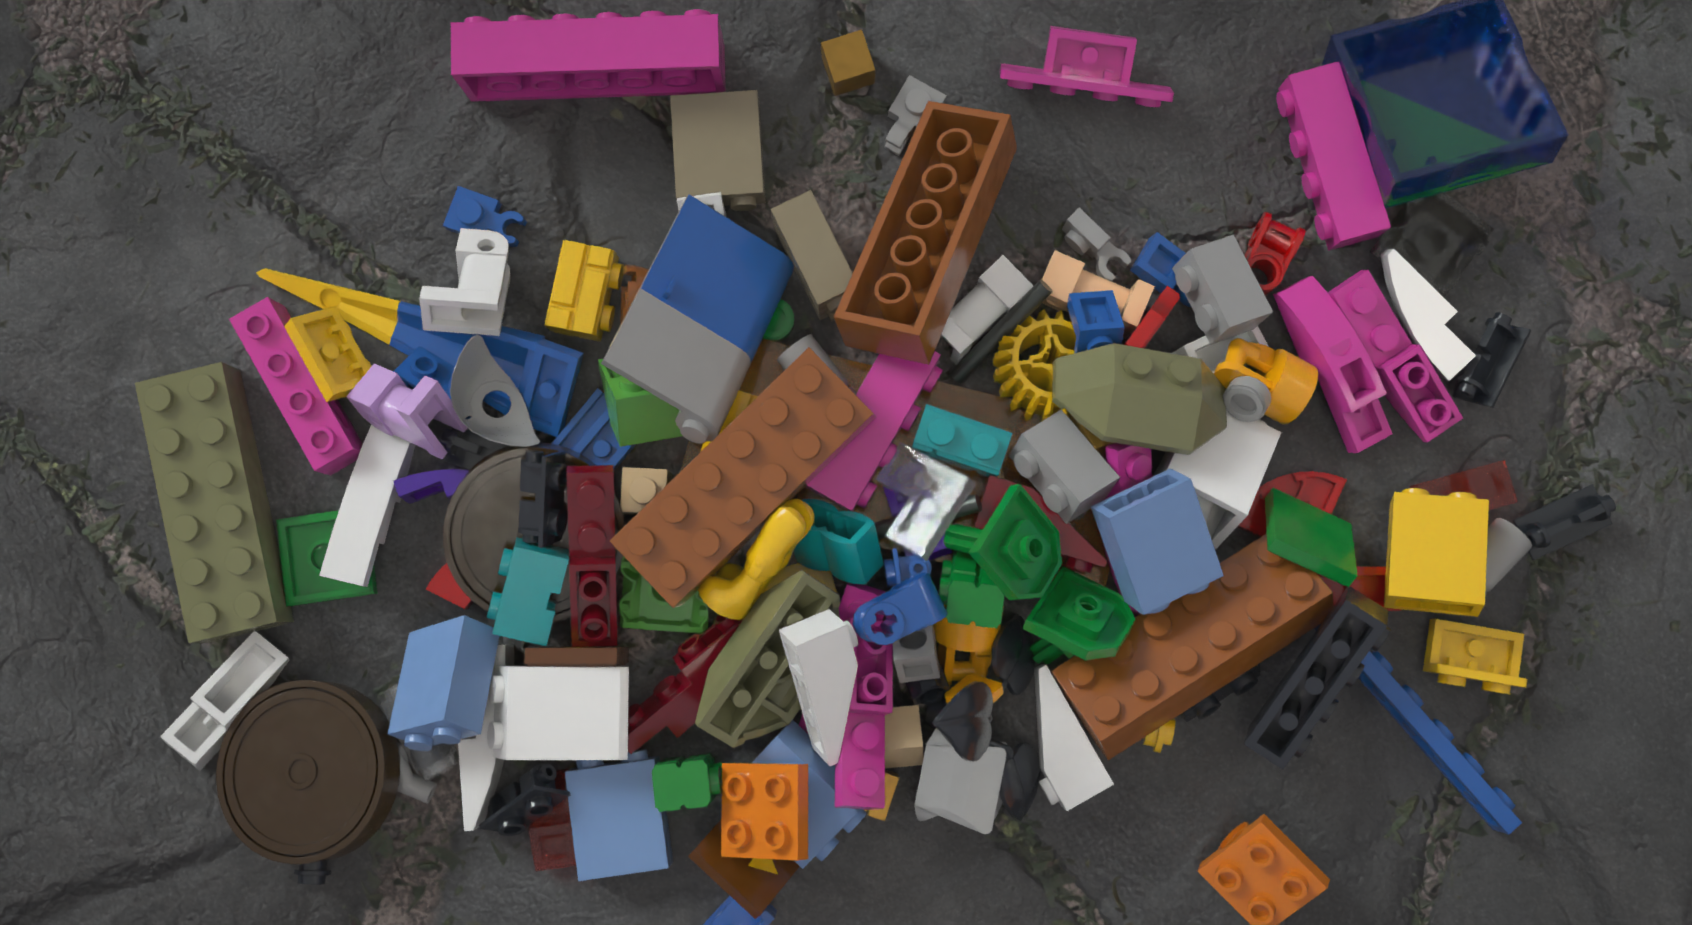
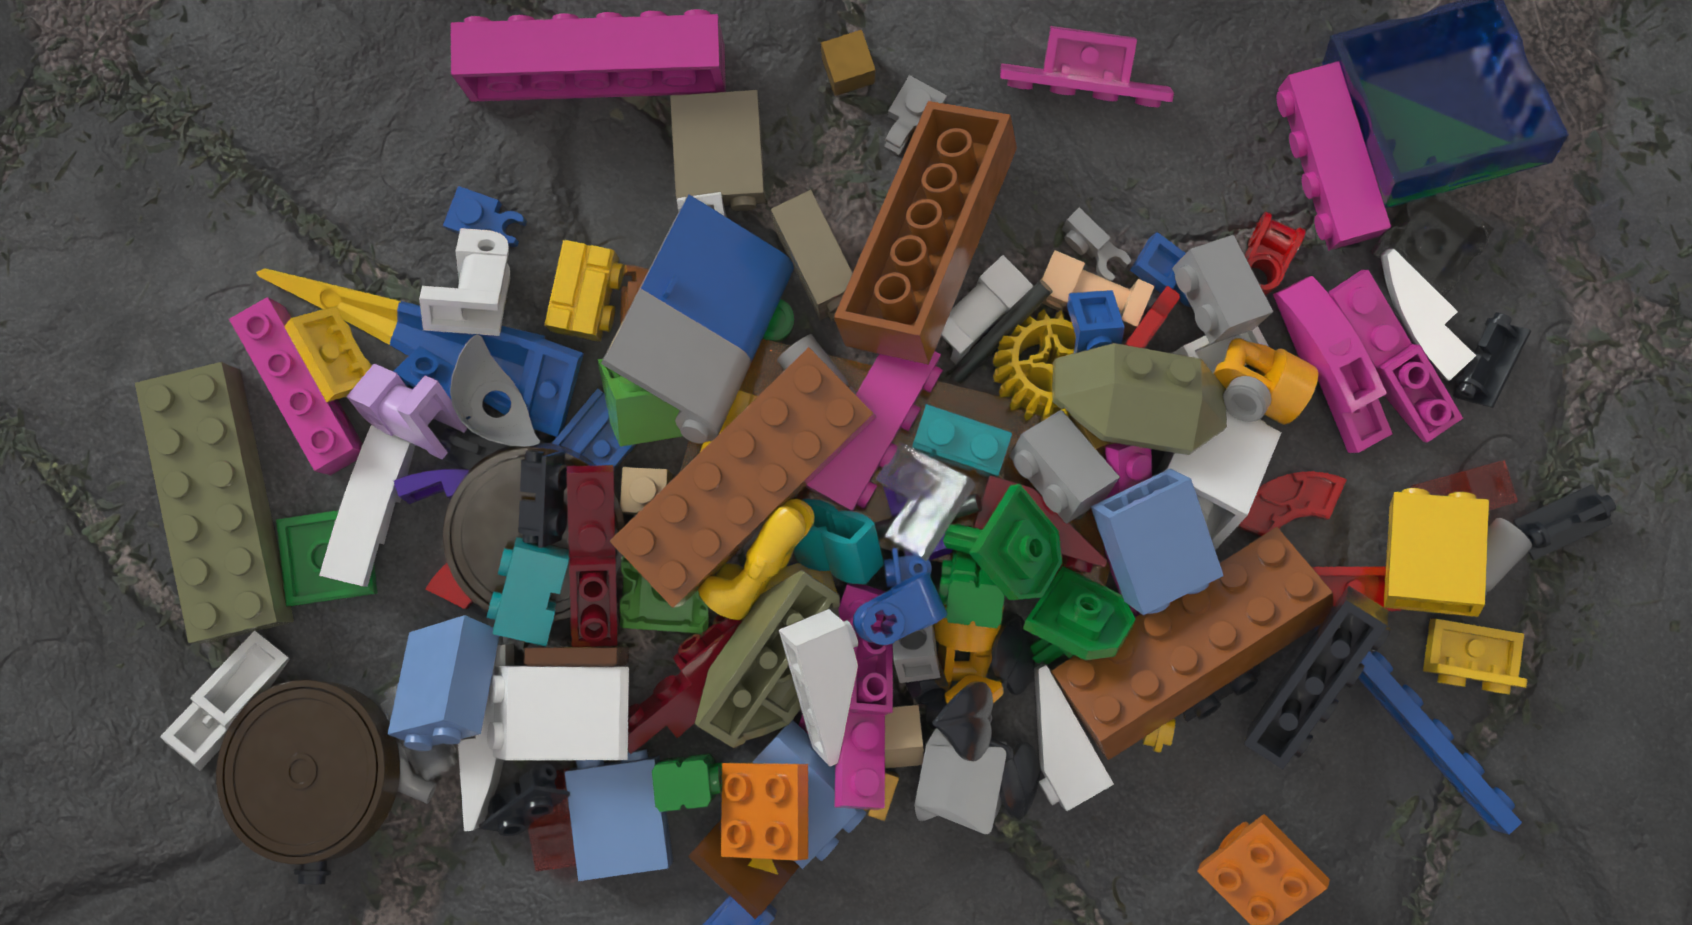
green tile [1265,488,1358,587] -> none

